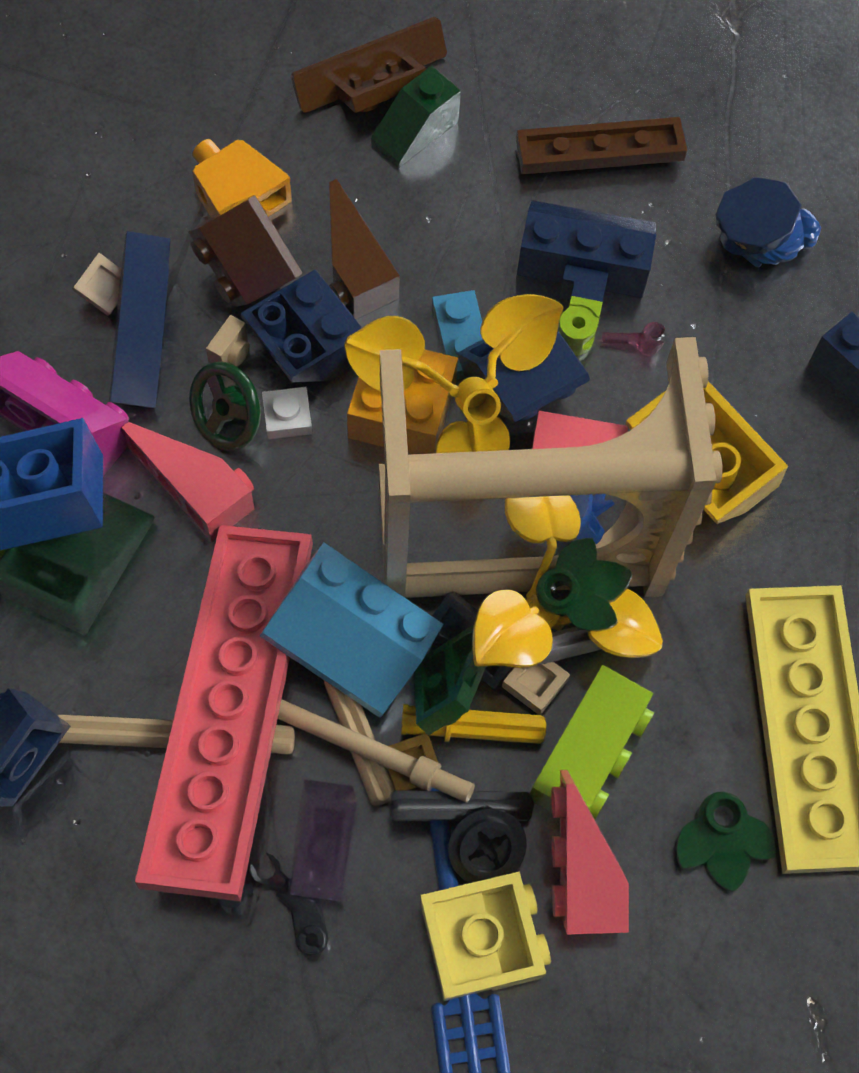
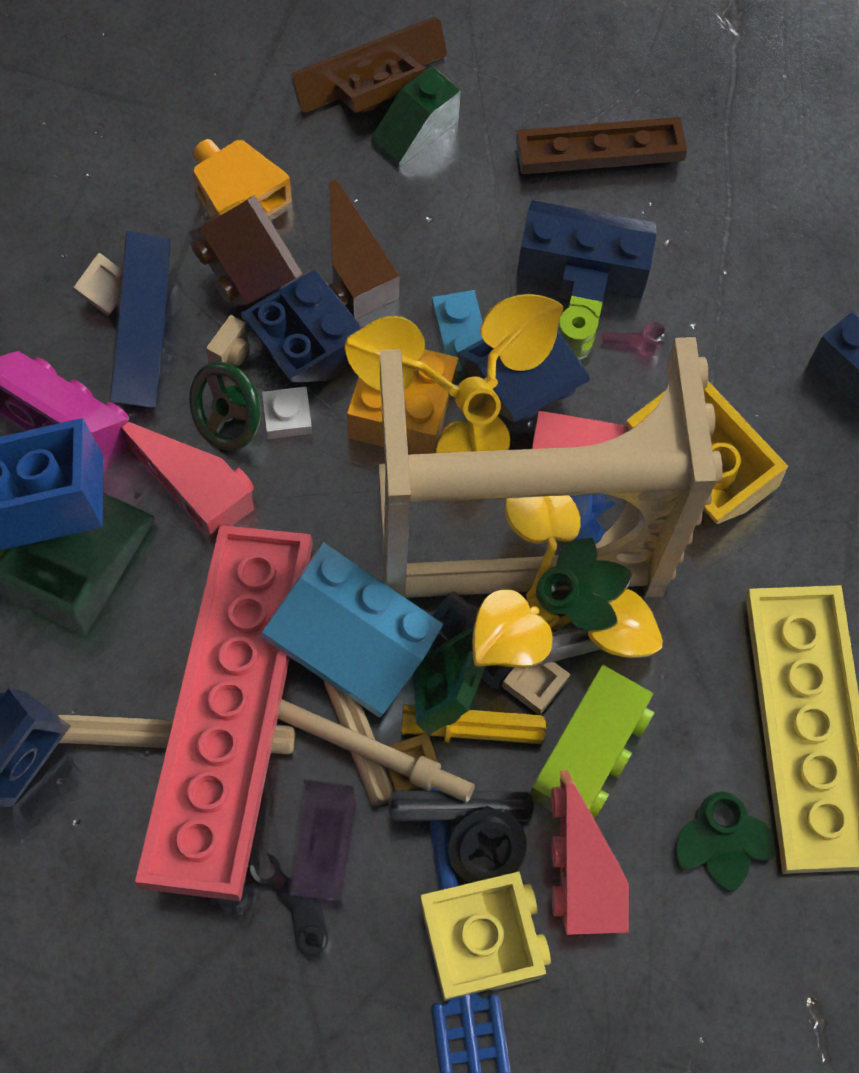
dark blue piece [715,177,821,267] -> none

